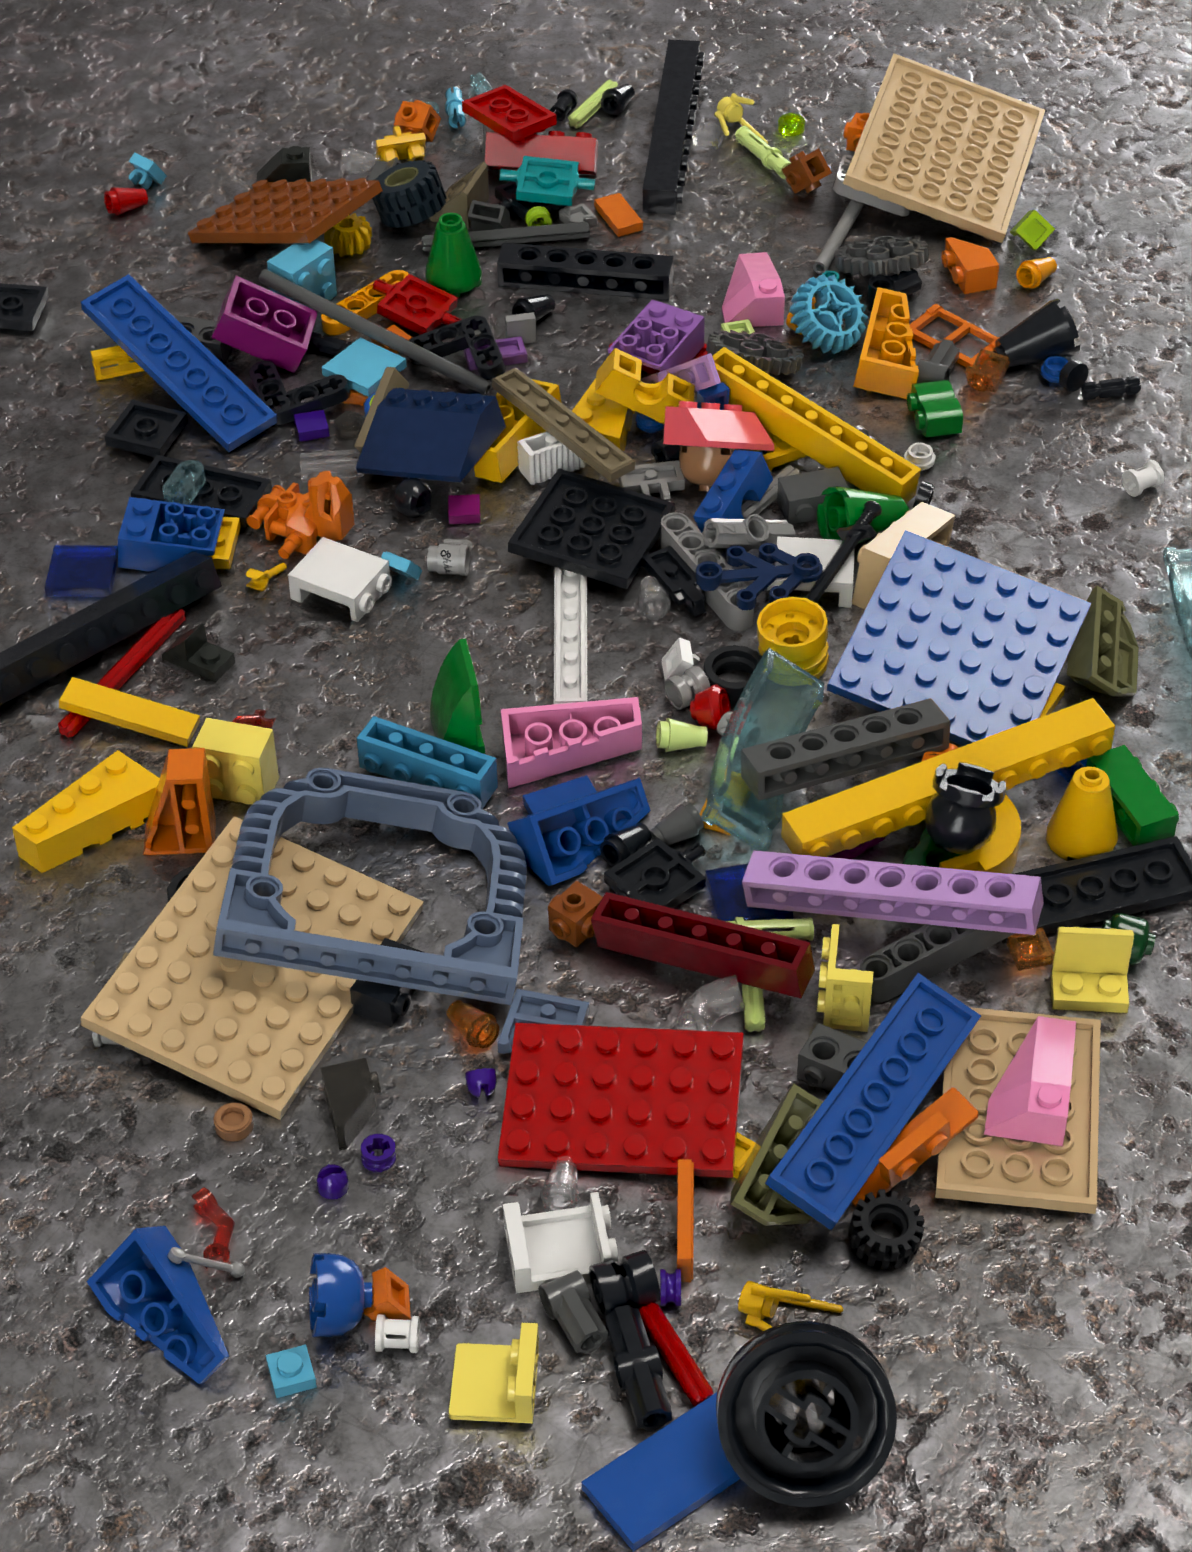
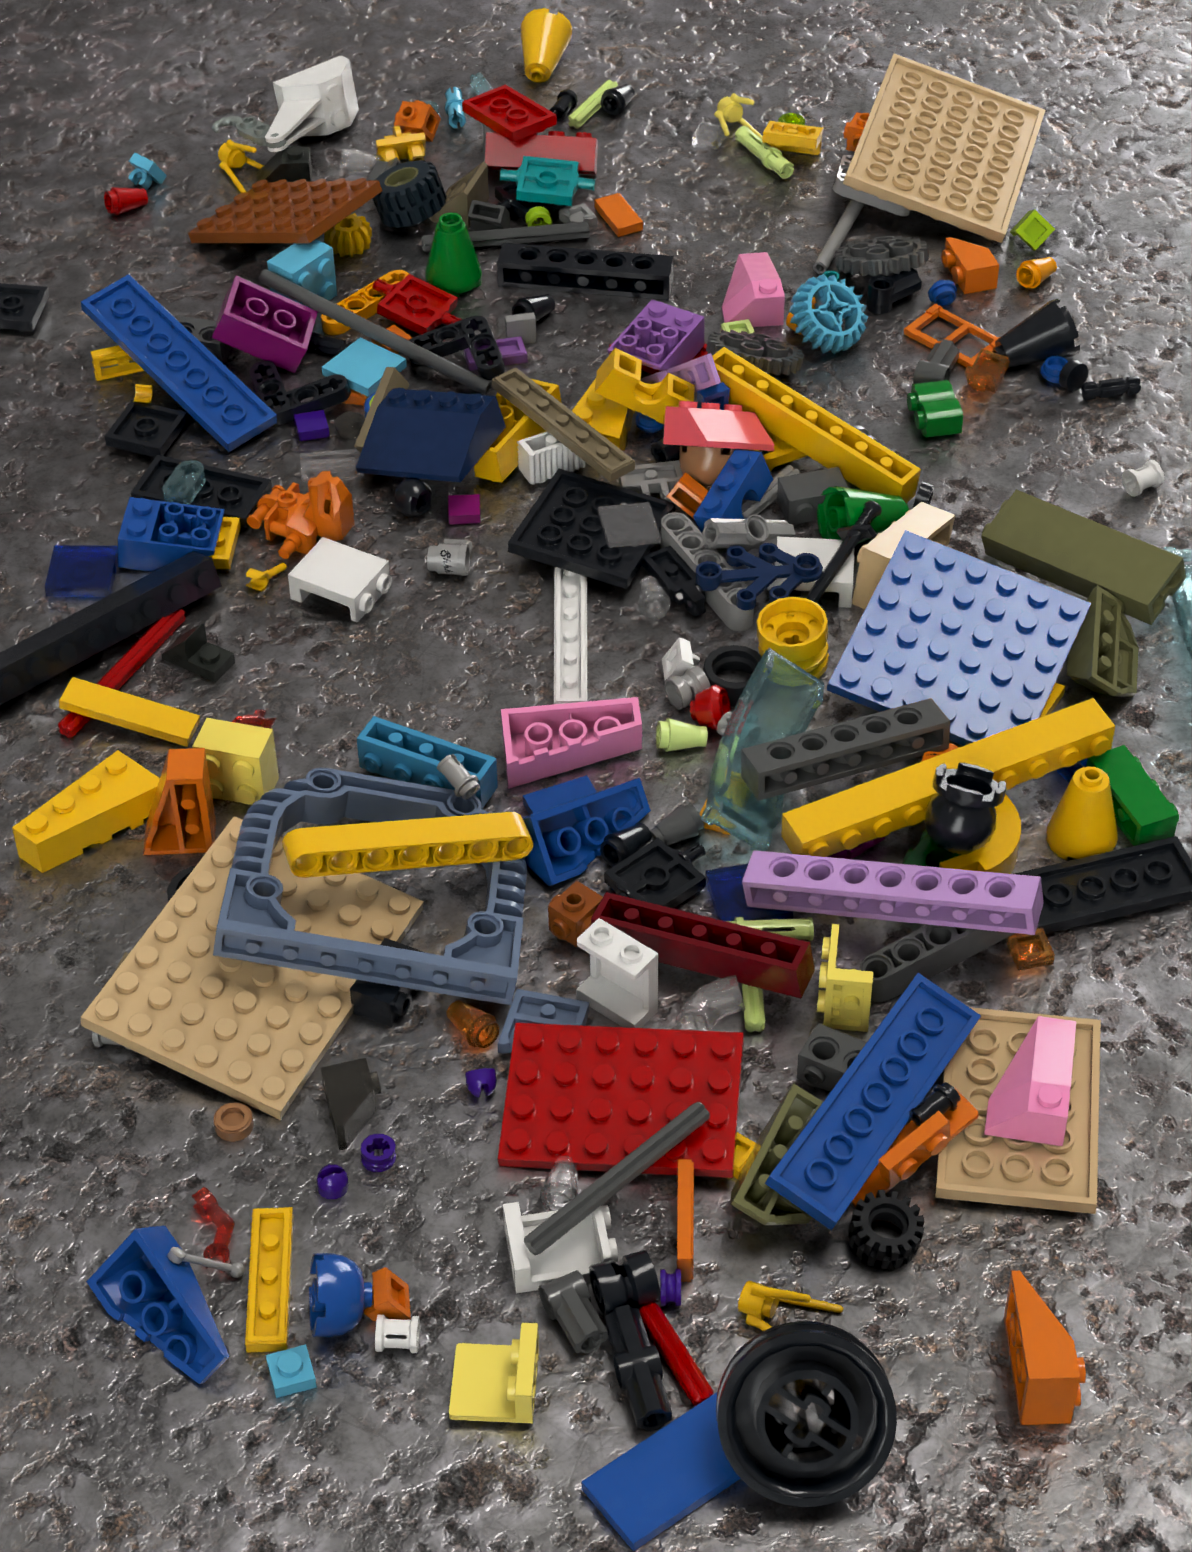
medium azure tile [381,551,422,580] -> none
green wedge [430,638,485,754] -> none
black brick [642,39,705,215] -> none
dark orange brick [782,148,832,194] -> none
light orange wedge [853,287,919,399] -> none
white plate [904,443,935,471] -> none
light yellow bracket [1050,927,1134,1013] -> none
dark green head [1101,913,1156,965] -> none
none -> yellow hand [133,384,153,403]
none -> white slope [212,55,359,152]
none -> yellow plant [218,139,264,193]
none -> yellow tile [245,1207,294,1353]
none -> yellow beam [282,812,533,878]
none -> light grey pin [437,754,480,800]
none -> yellow cone [520,8,573,83]
none -> dark grey axle [524,1102,710,1255]
none -> white panel [576,918,658,1028]
none -> clear piece [598,502,661,548]
none -> orange piece [666,472,708,519]
none -> yellow bracket [762,121,823,155]
none -> black pin [909,1082,961,1127]
none -> blue plate [928,280,957,307]
none -> olive brick [981,489,1186,625]
none -> orange slope [1004,1270,1086,1425]

